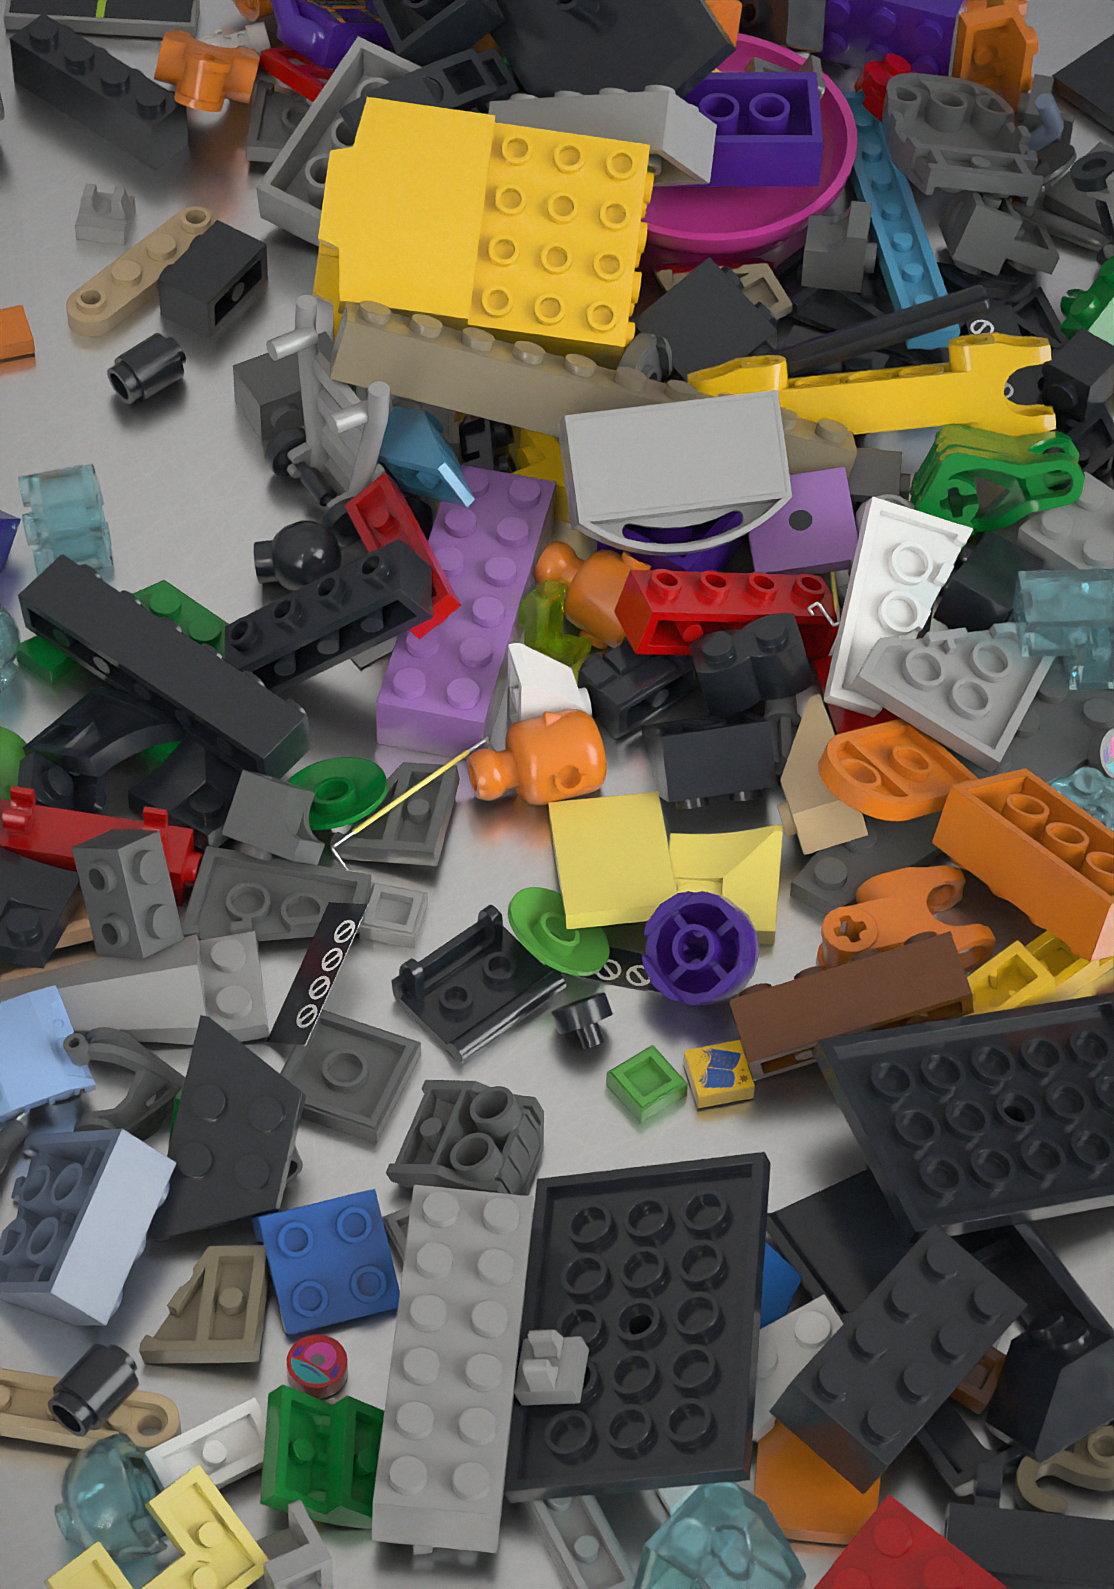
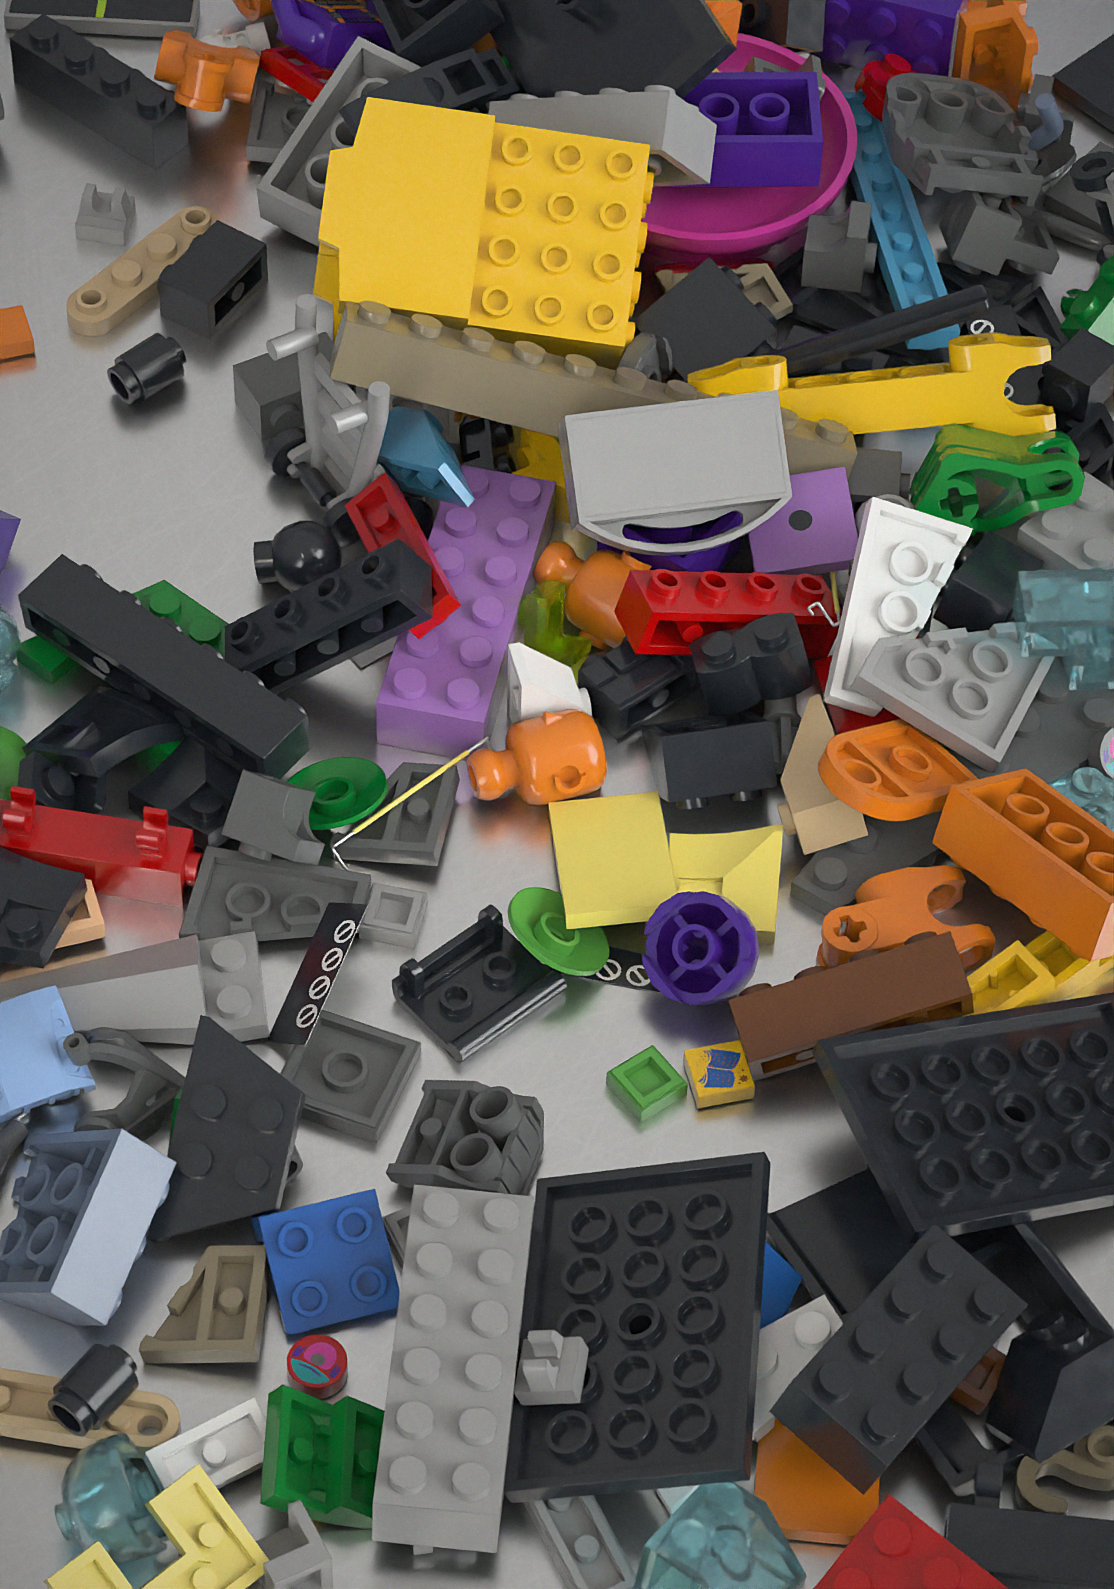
clear light blue brick [18,464,114,576] -> none
dark grey brick [72,829,184,959] -> none
black tile [551,992,613,1049] -> none

